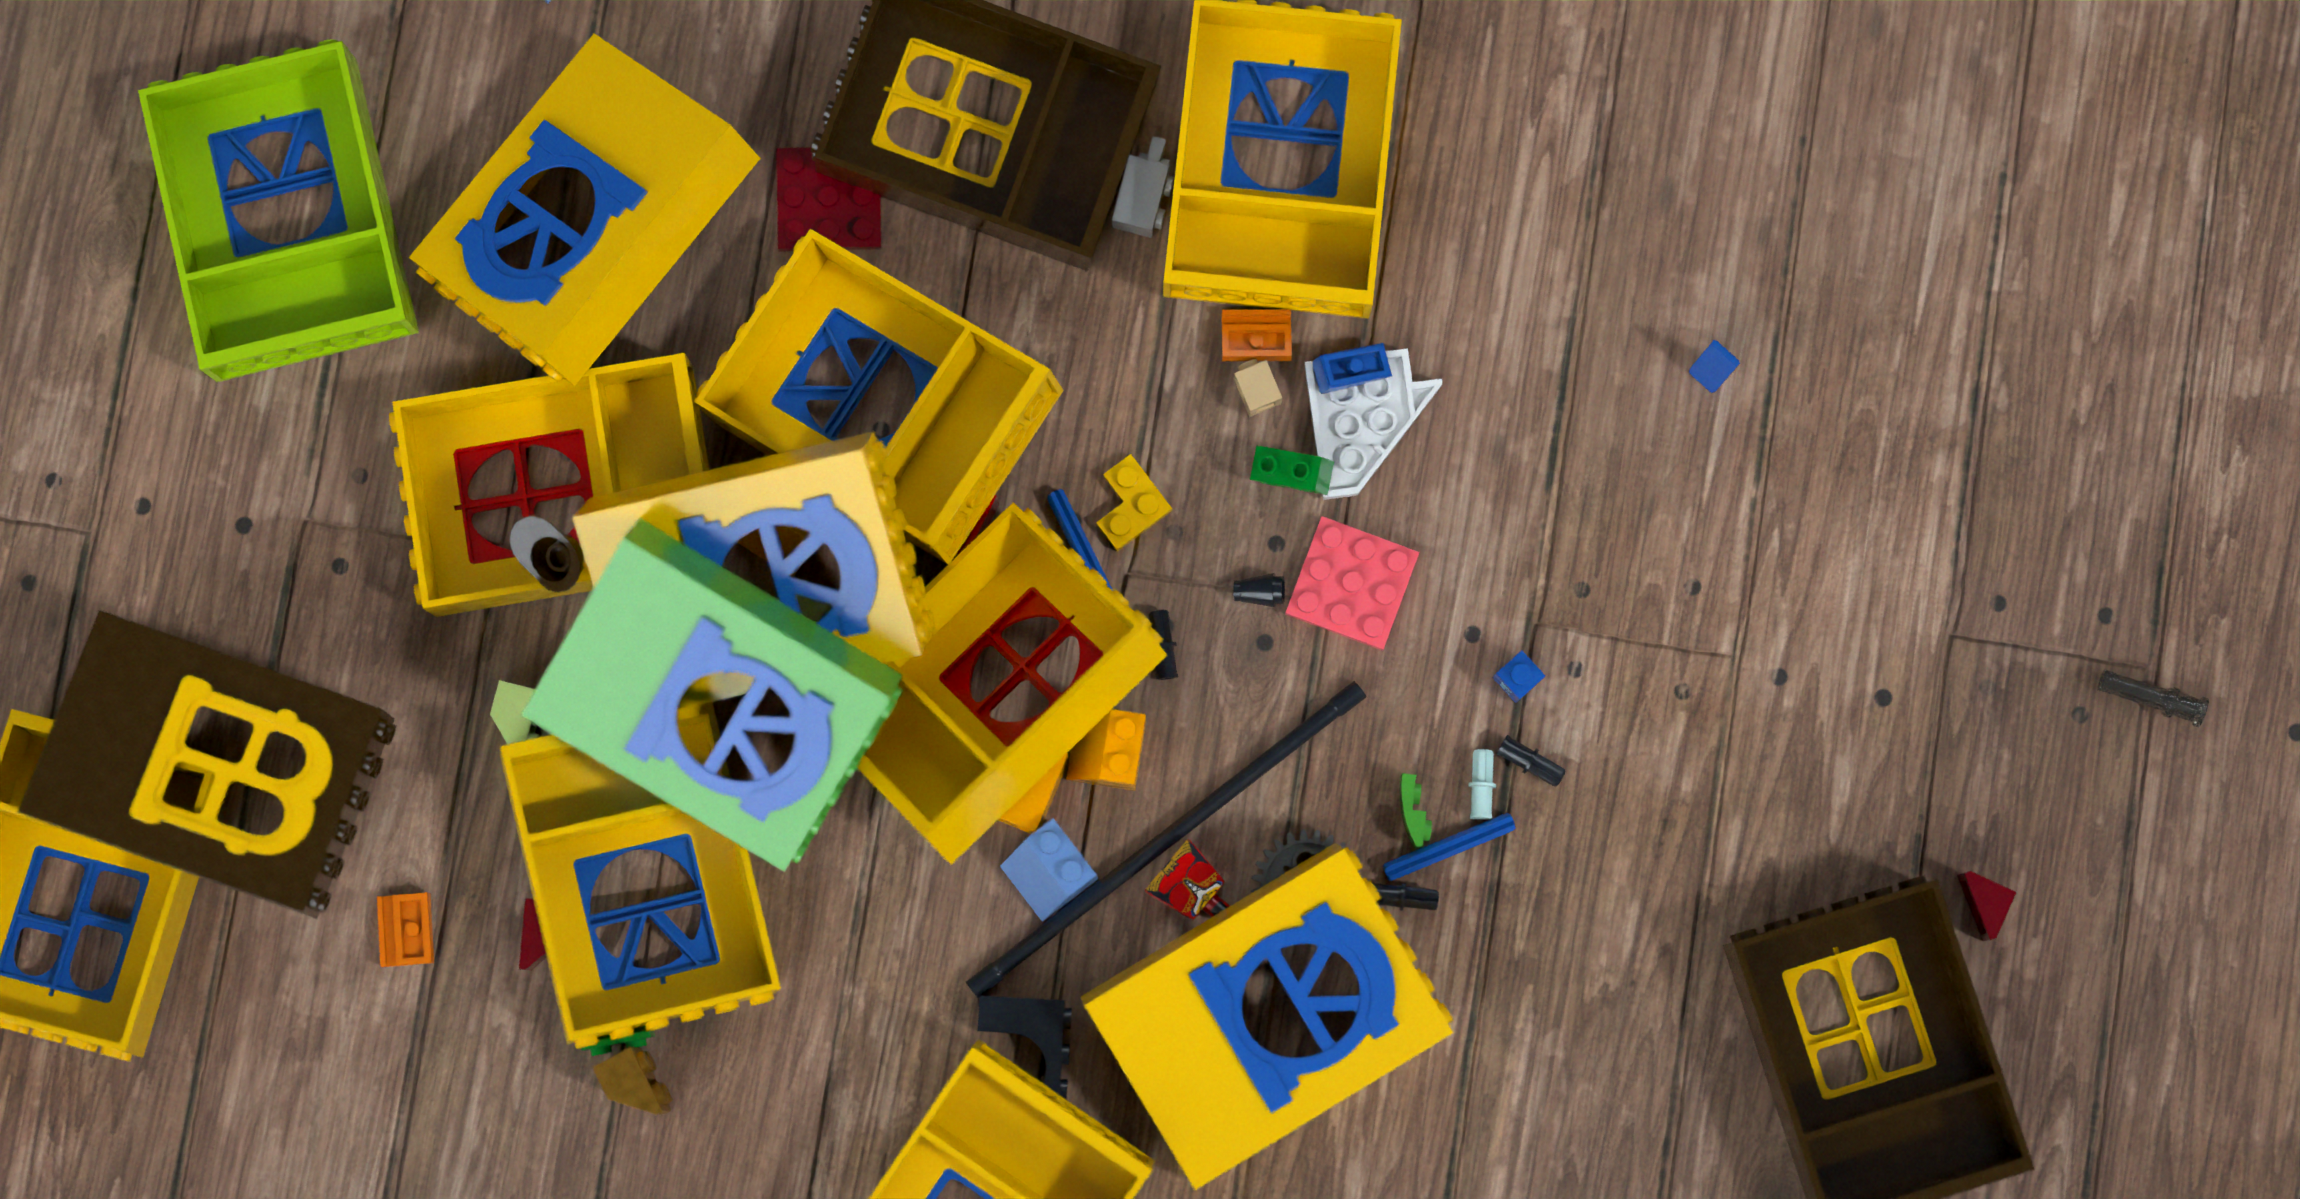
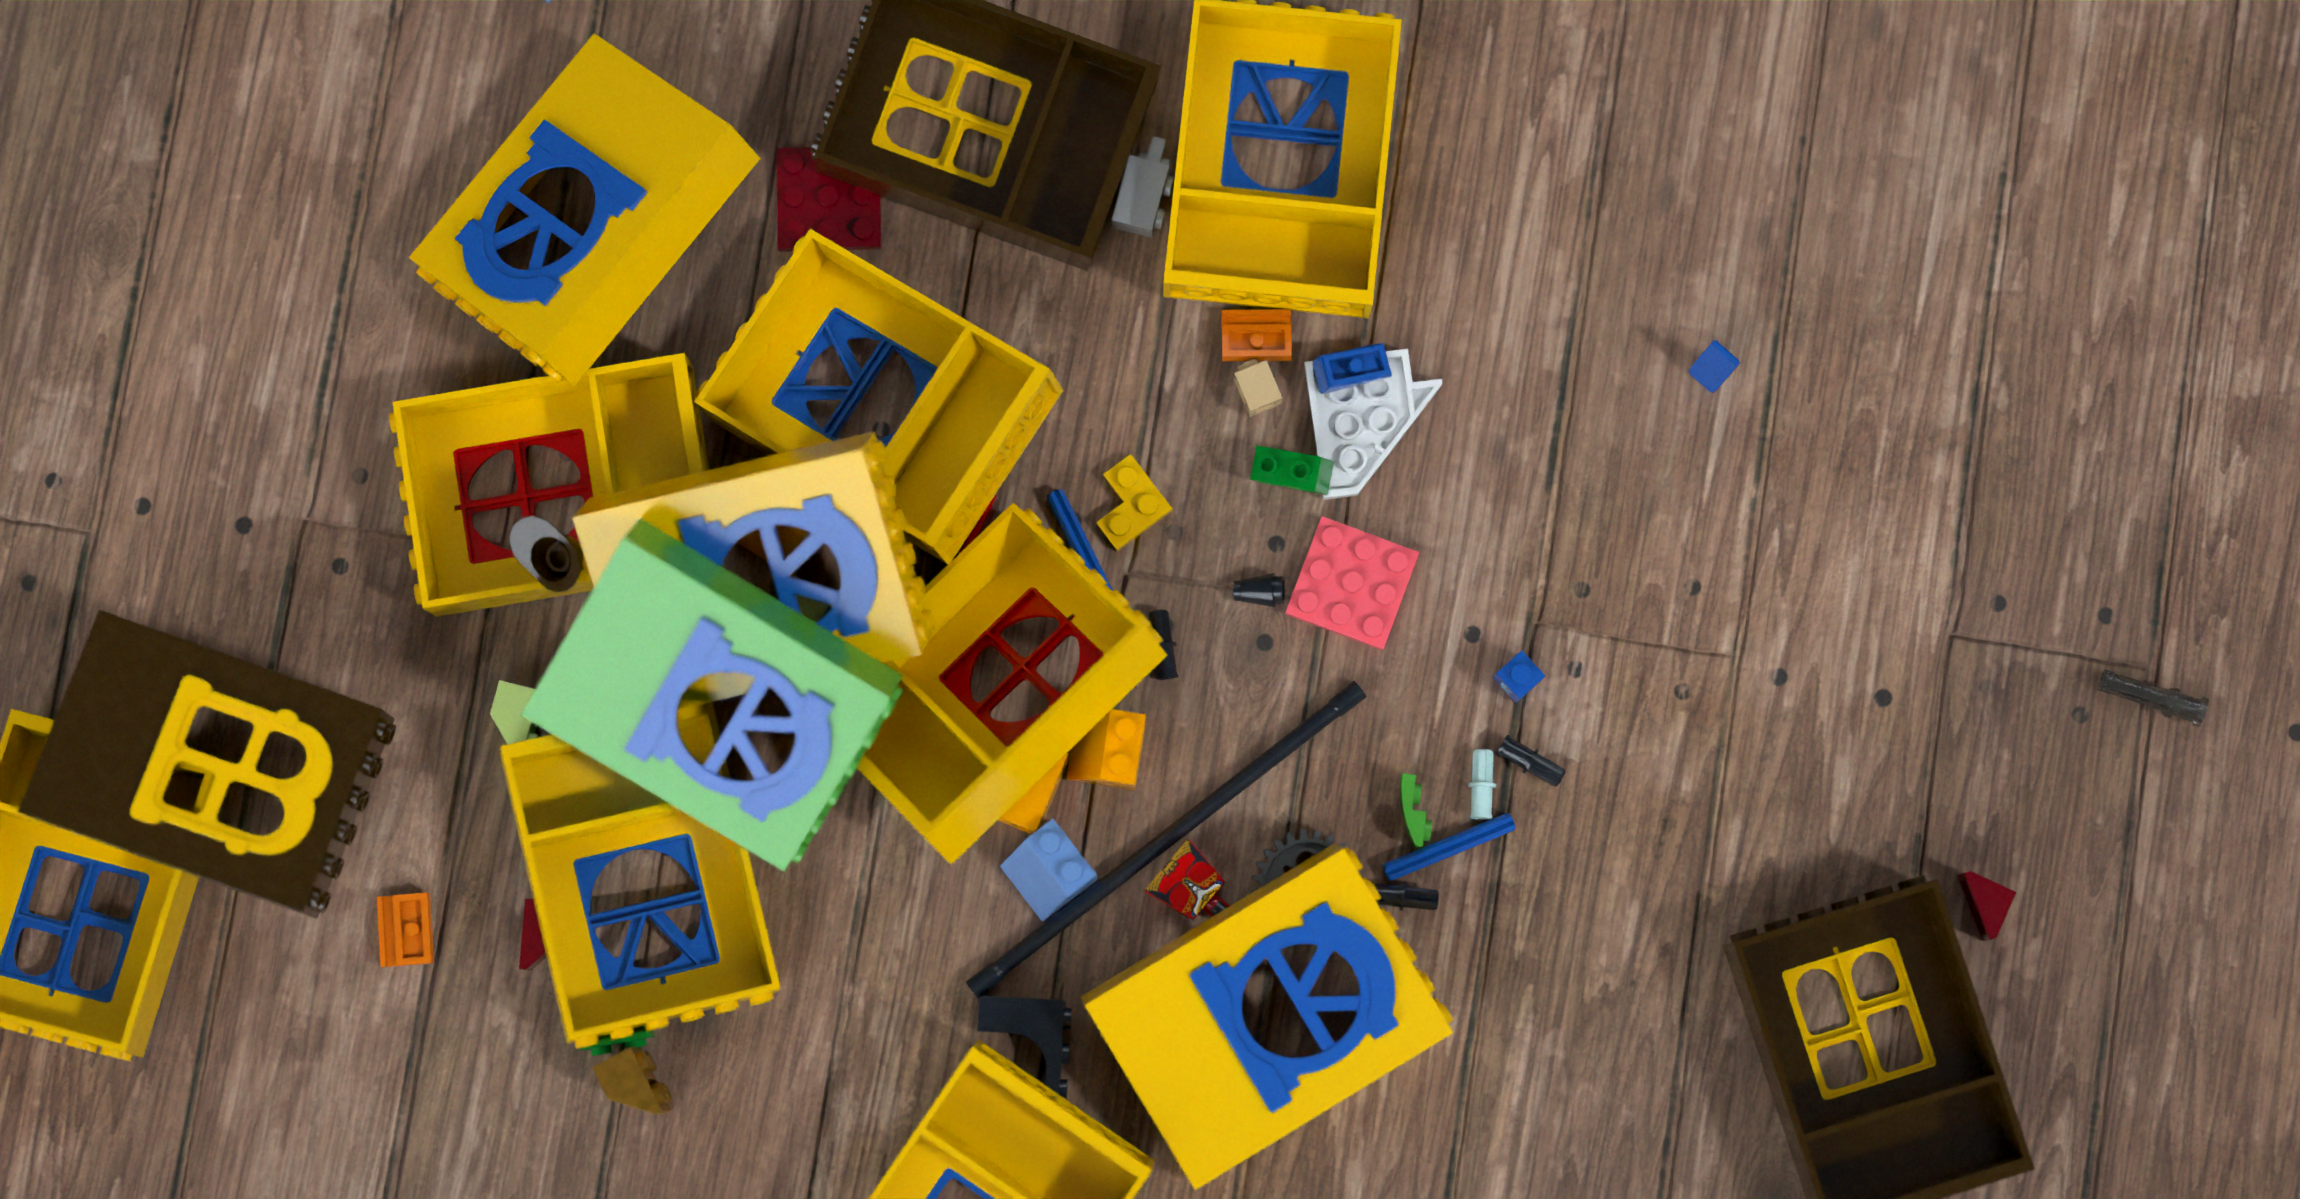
lime panel [138,39,419,382] -> none

